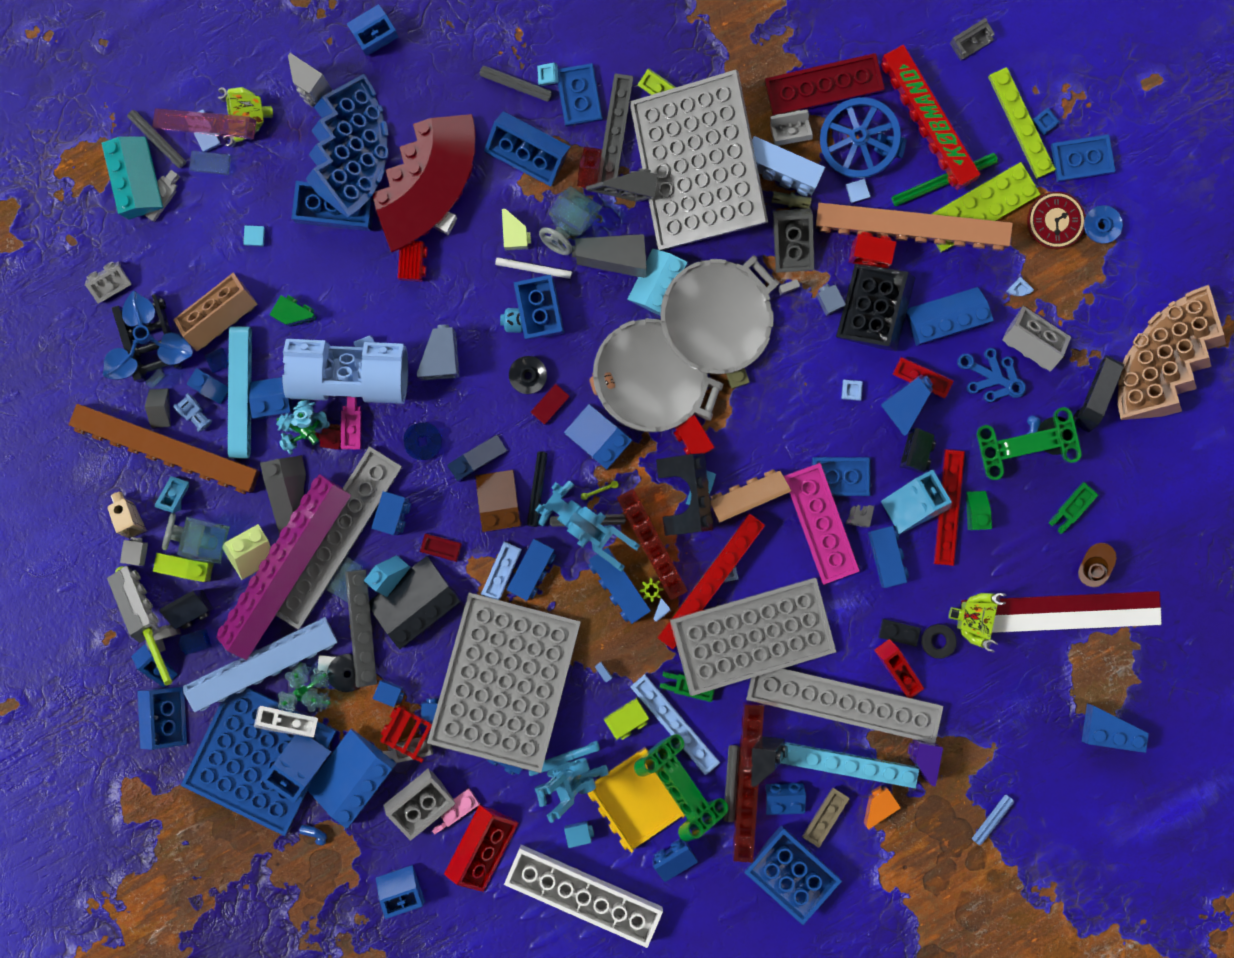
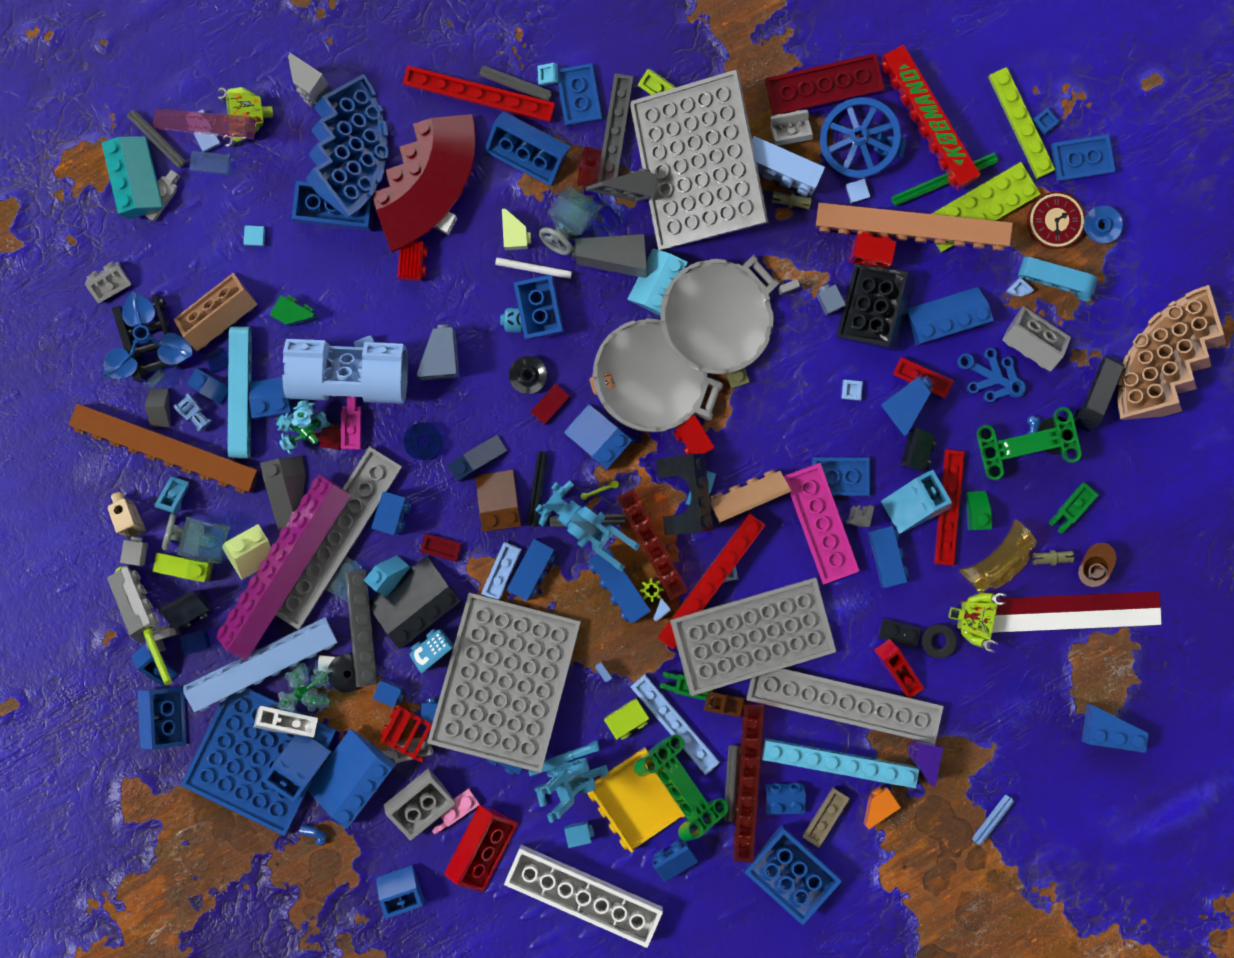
blue slope [347,4,398,57] -> none
black slope [751,736,788,787] -> none
dark grey slope [772,208,814,273] -> none
flat silver hinge [950,18,995,61] -> none
none -> red plate [403,65,555,123]
none -> dark azure slope [409,628,454,674]
none -> reddish brown slope [704,691,744,717]
none -> clear yellow windscreen [959,519,1037,593]
none -> dark azure beam [1018,257,1098,301]
none -> olive pin [1032,550,1074,565]

